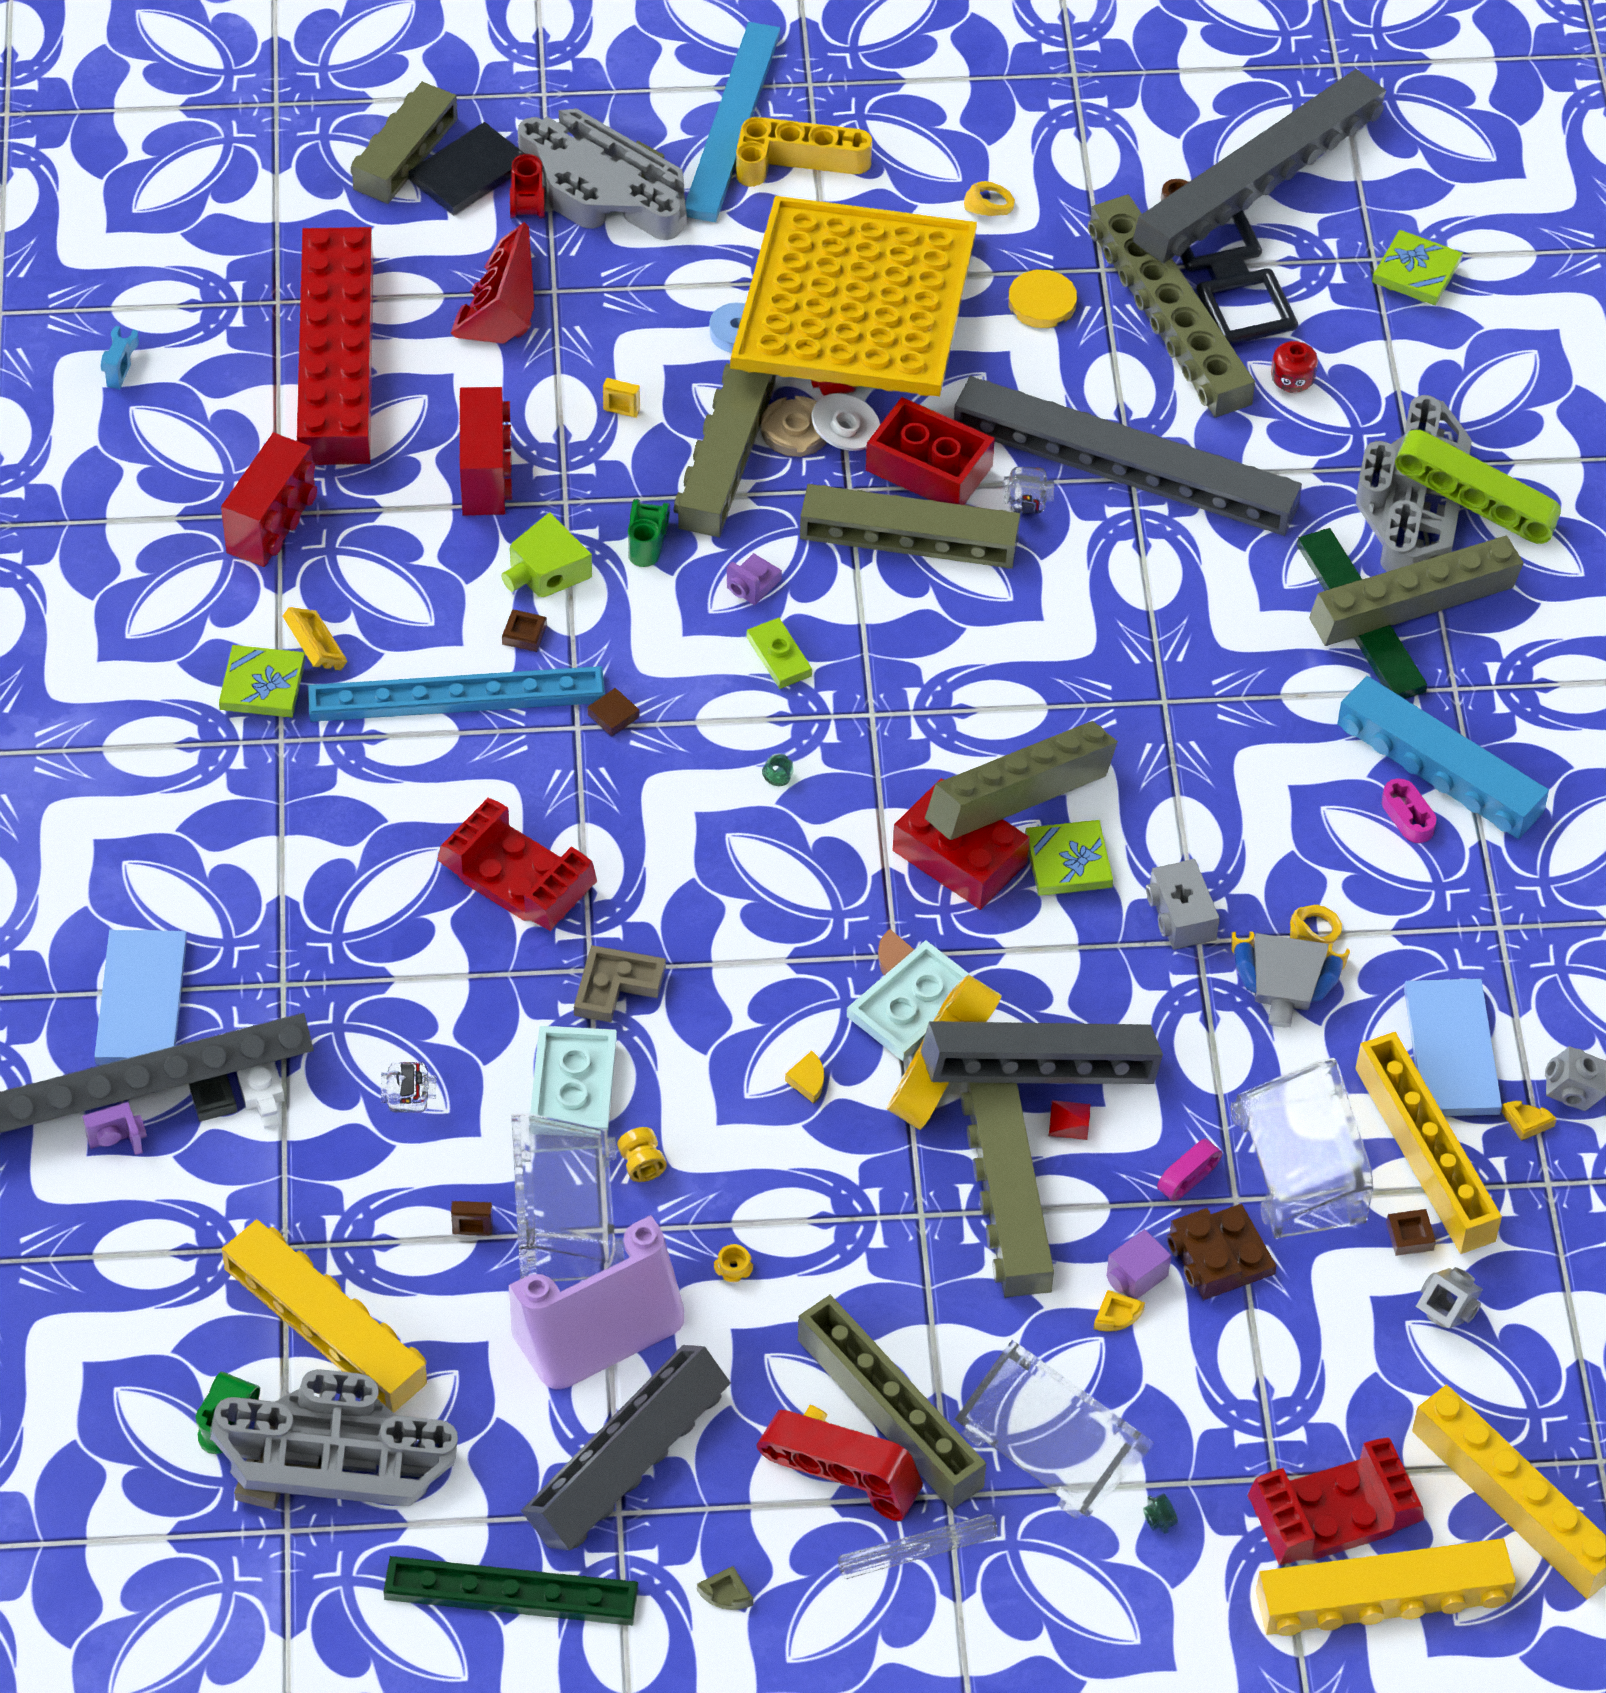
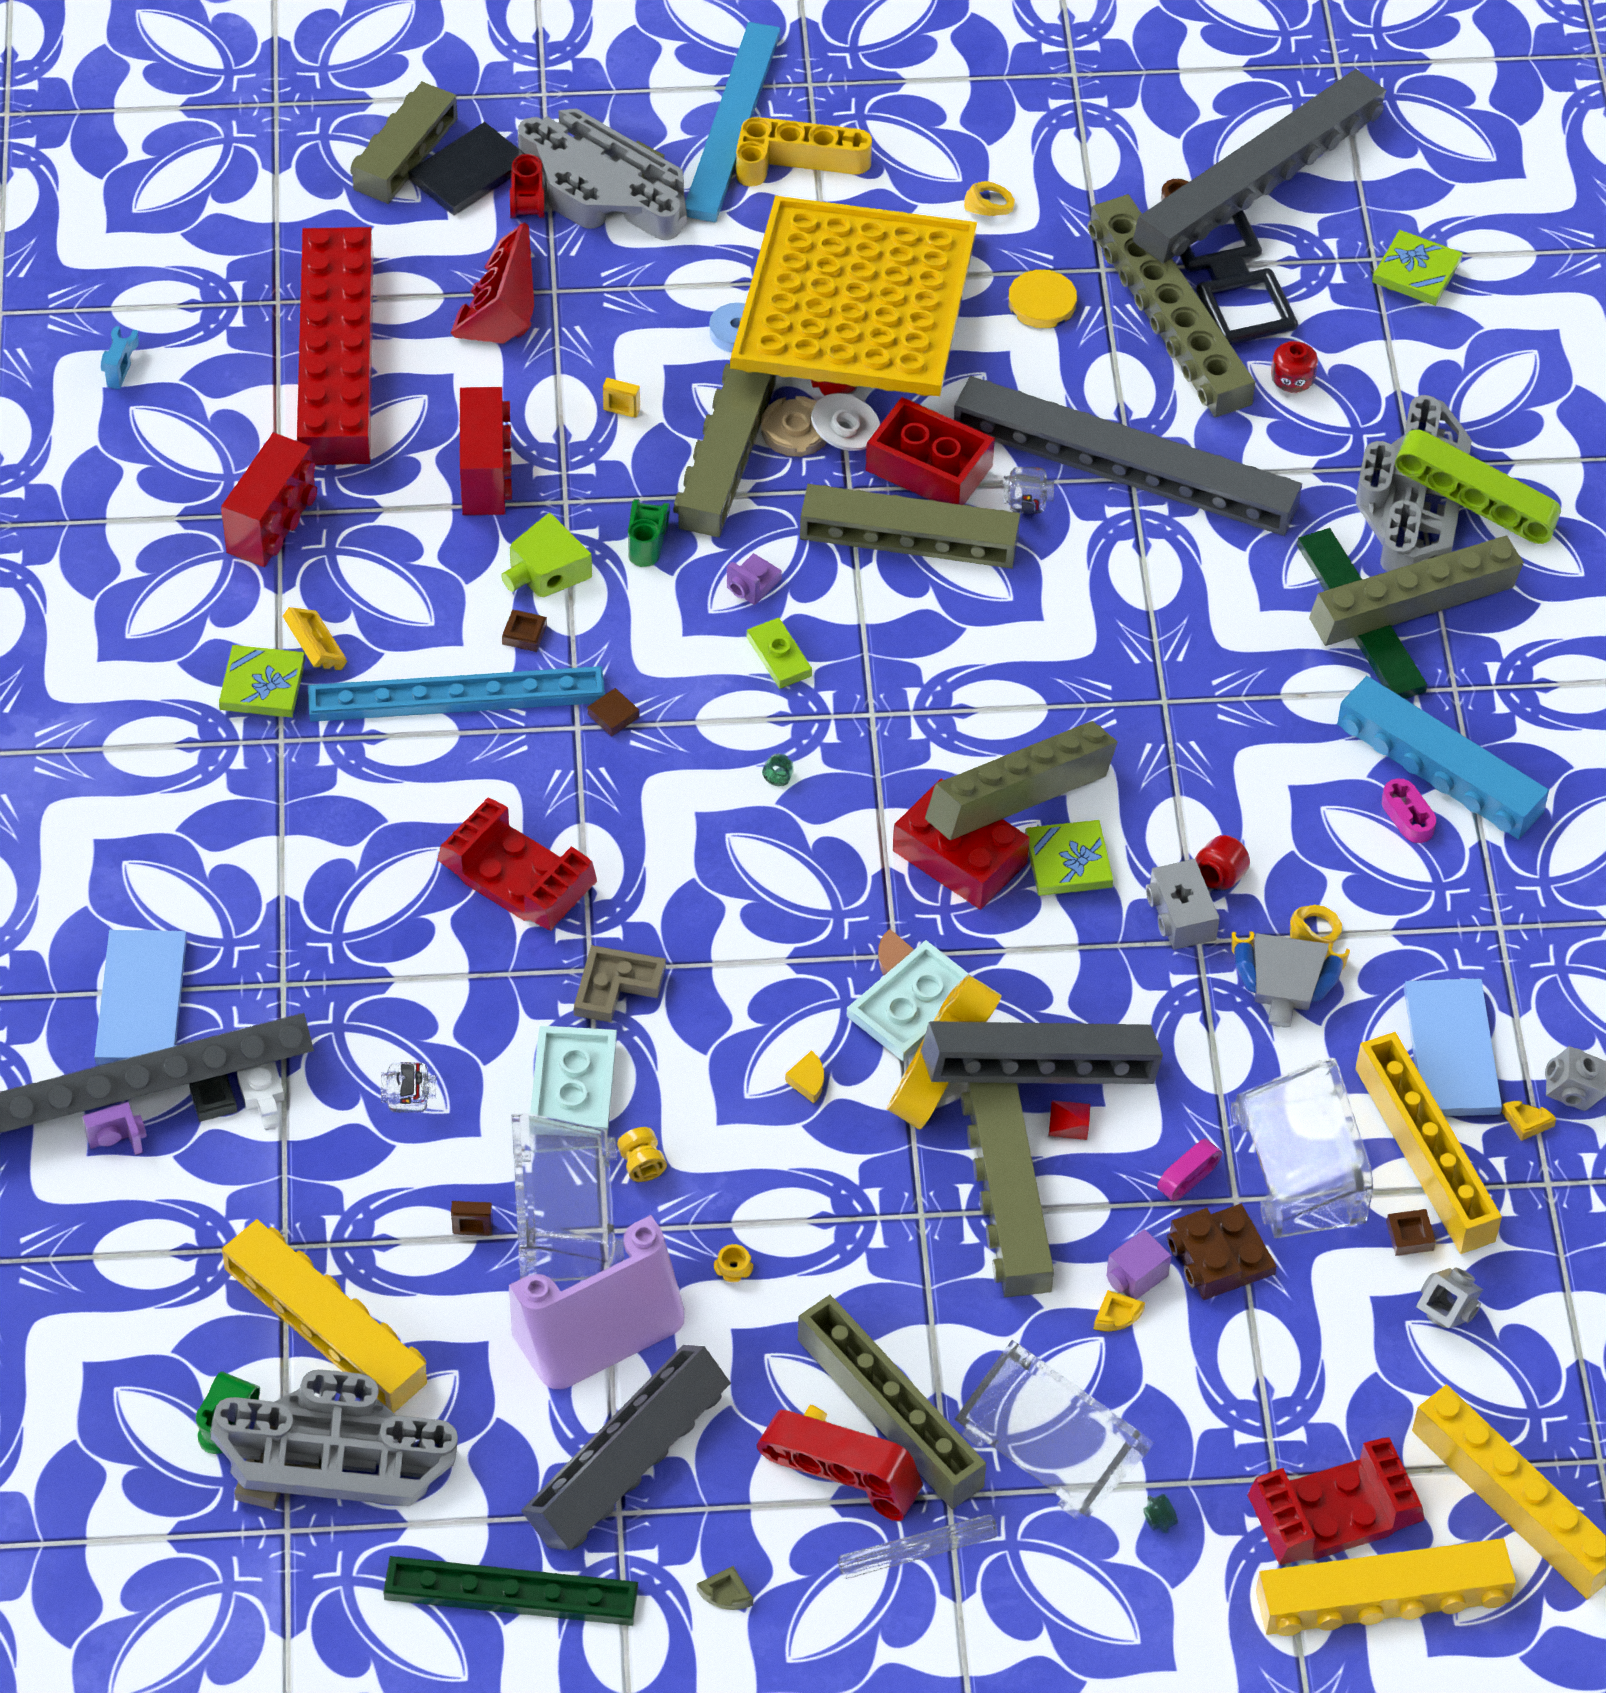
none -> red head [1195,835,1250,891]

